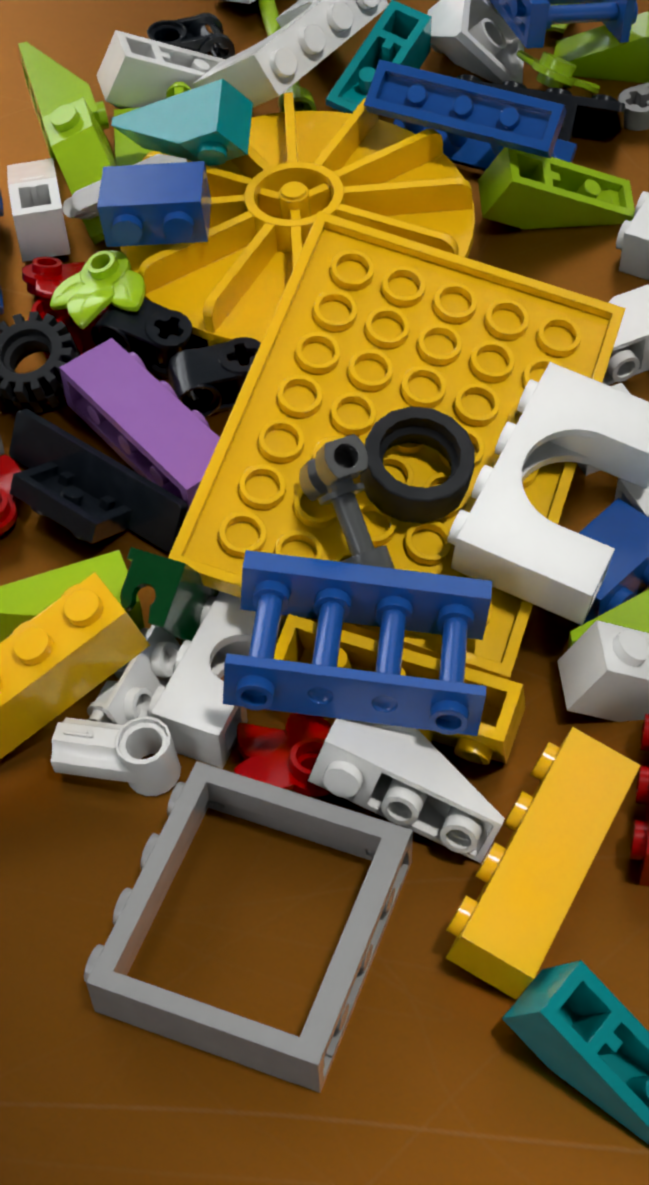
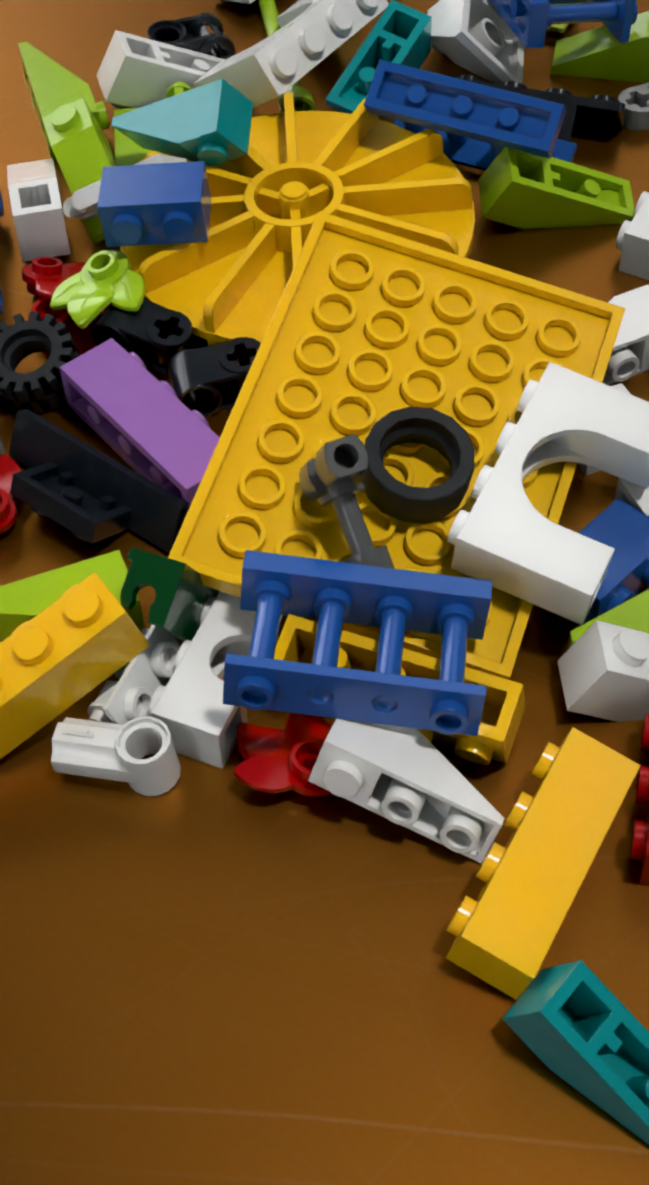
light grey window [84,761,413,1093] -> none
lime plate [516,50,600,94] -> none

